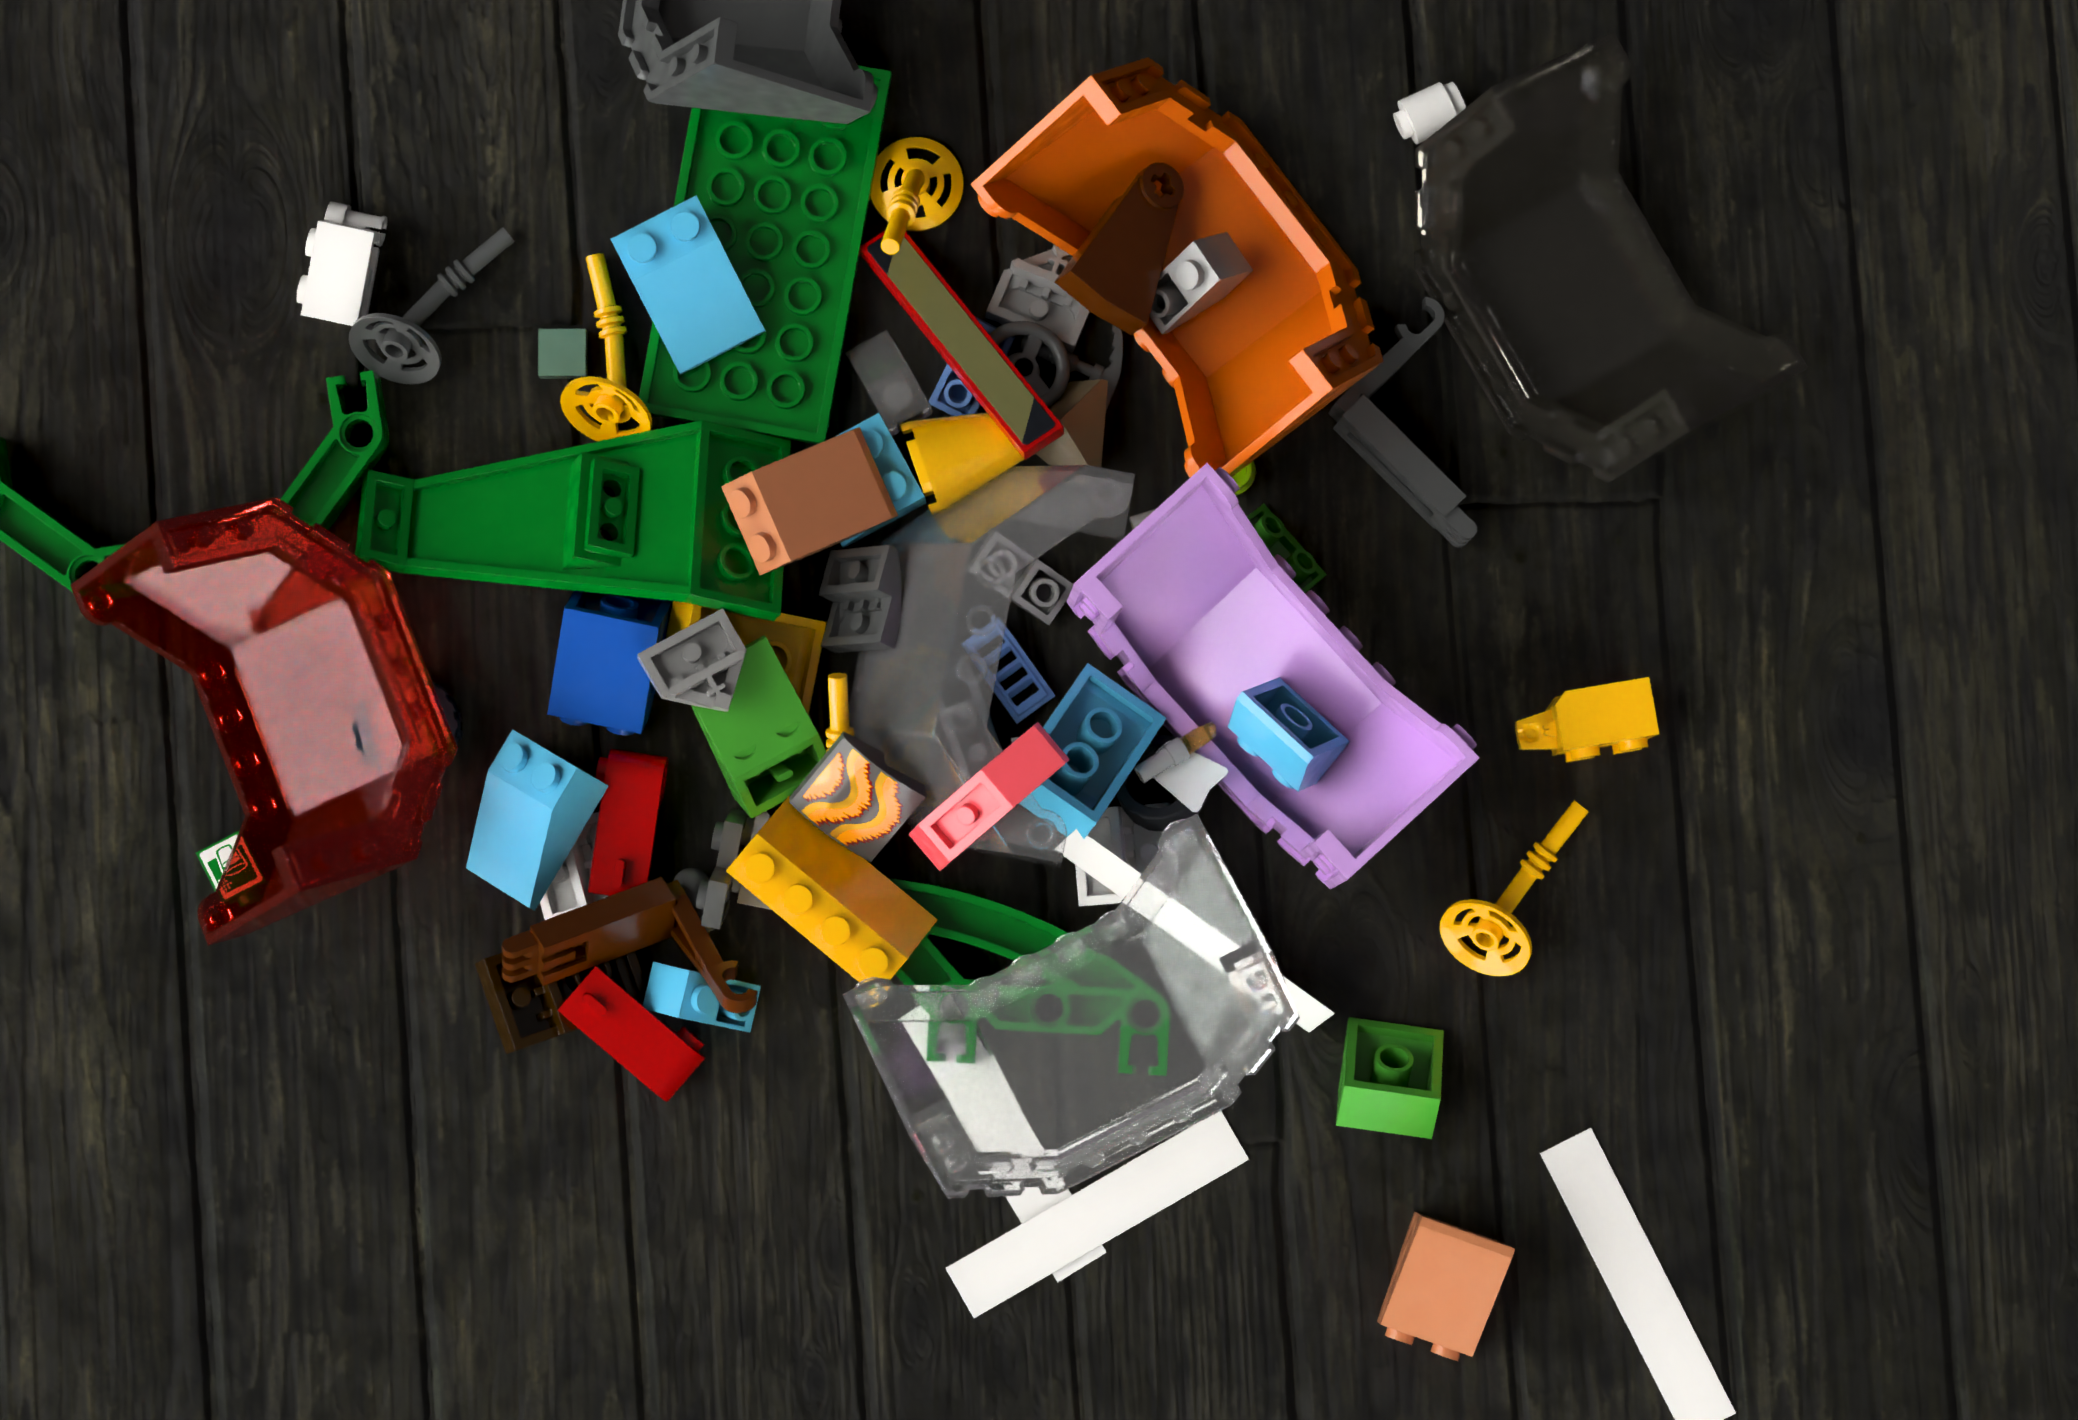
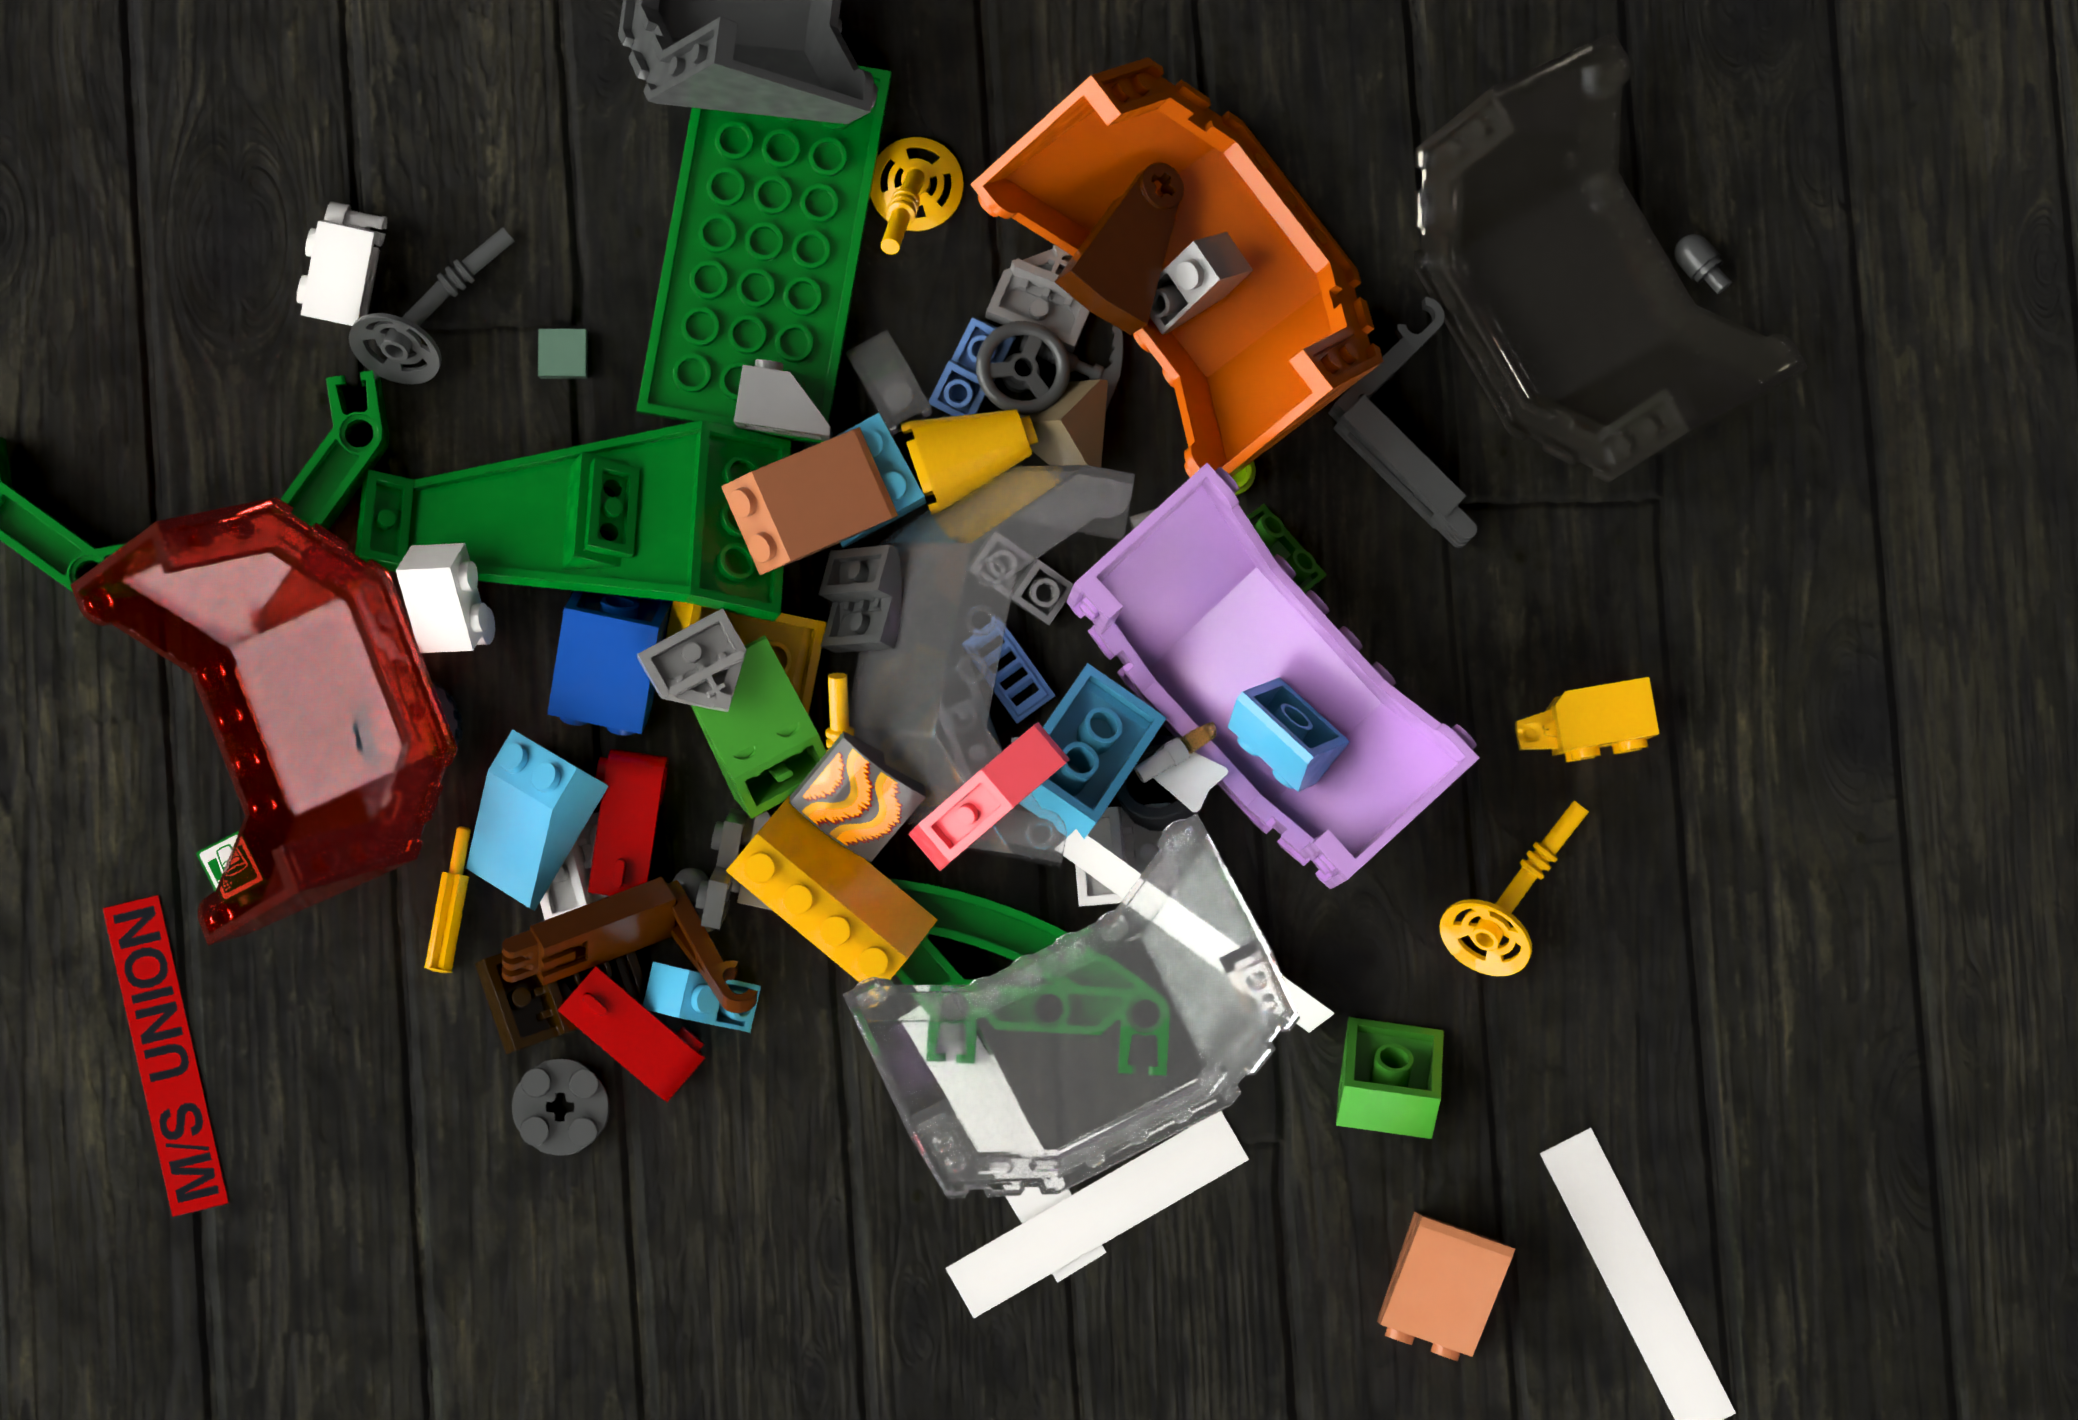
yellow dish [560,253,652,442] -> none
medium azure slope [611,195,766,375] -> none
olive tile [860,231,1064,460] -> none
white brick [1393,82,1468,144] -> none
none -> red sticker [102,895,229,1217]
none -> white hinge [396,543,495,653]
none -> yellow axle [424,826,471,973]
none -> dark grey plate [512,1059,610,1156]
none -> light grey slope [734,359,833,441]
none -> dark grey cylinder [1674,234,1732,295]

